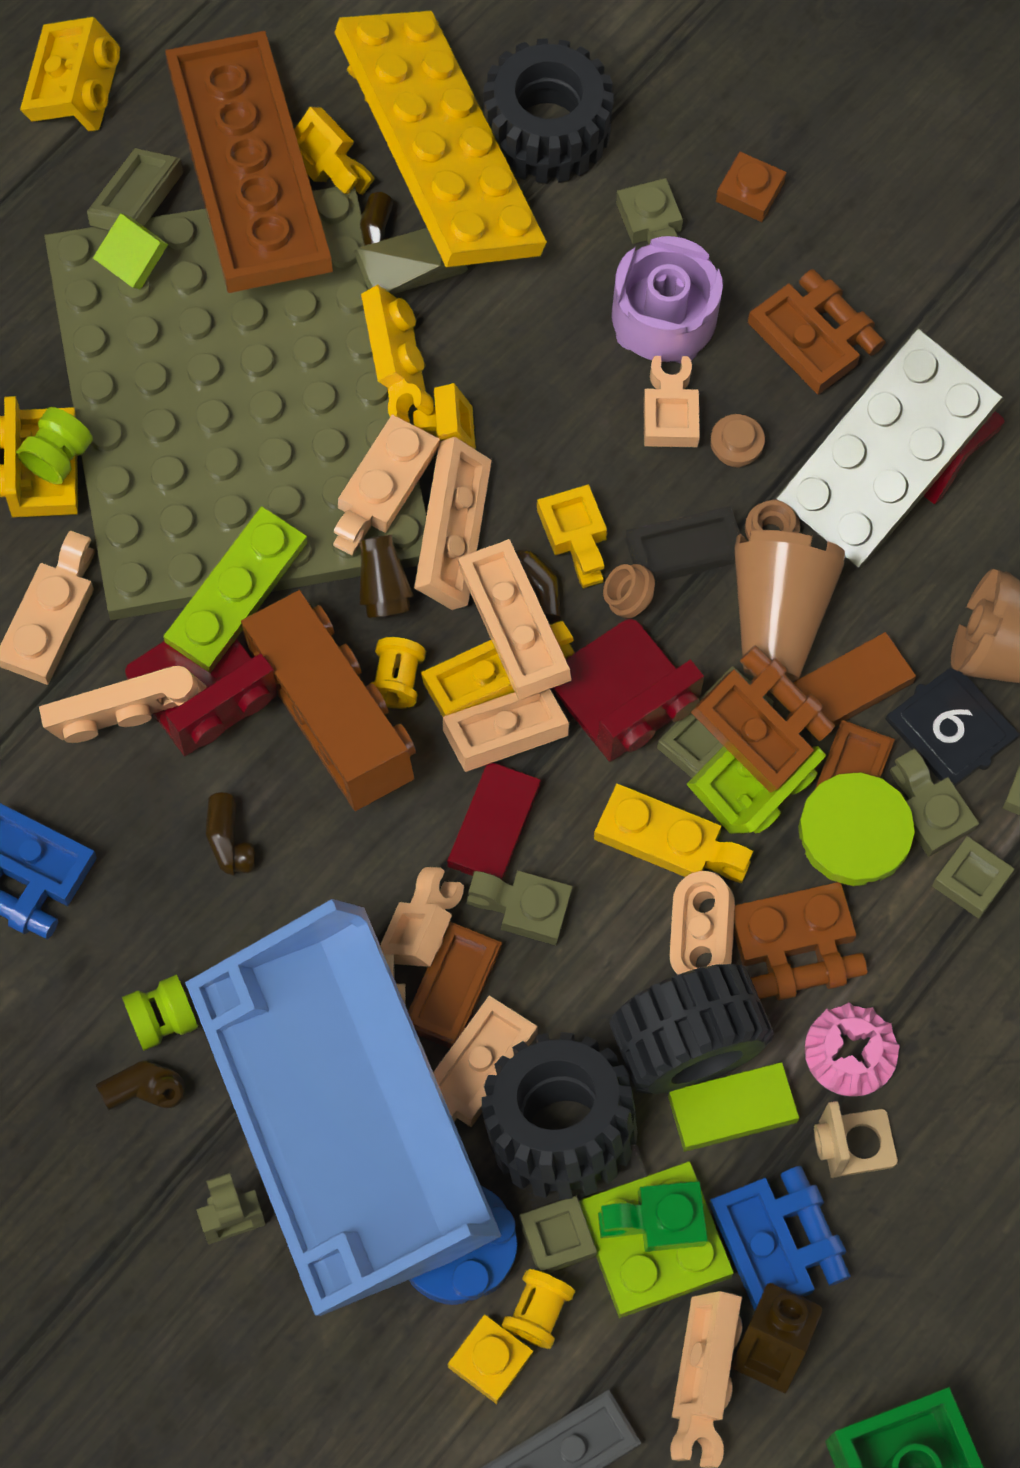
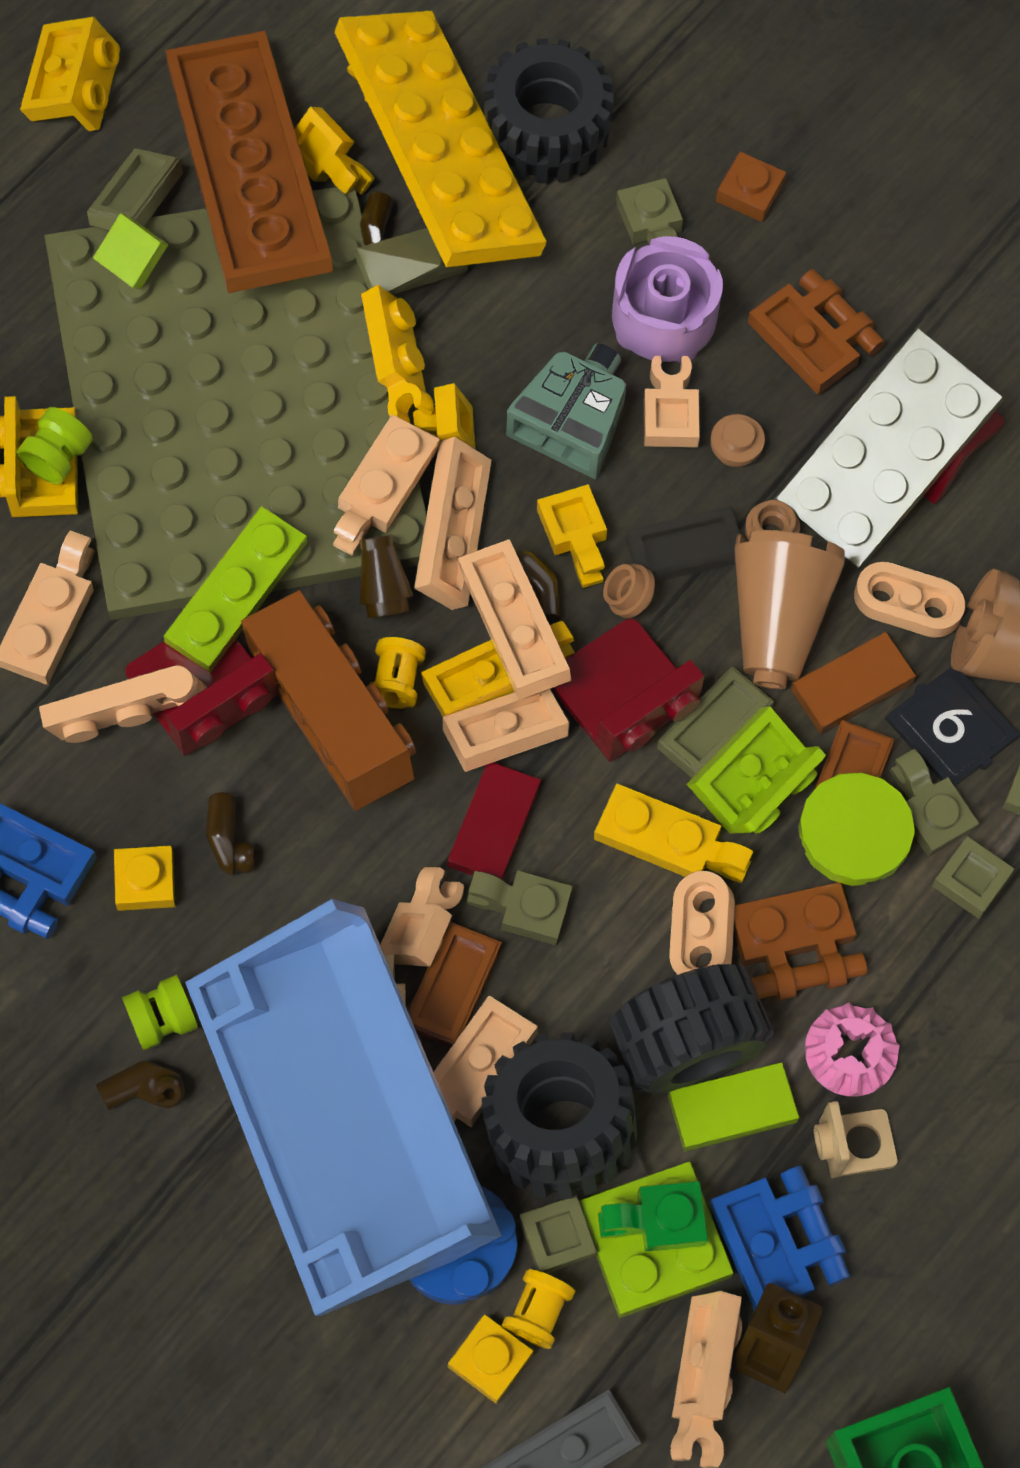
olive plate [197,1173,265,1245] -> none
dark orange plate [691,645,835,793] -> none
none -> yellow plate [114,846,175,911]
none -> sand green torso [506,343,627,480]
none -> light nougat plate [854,562,965,638]

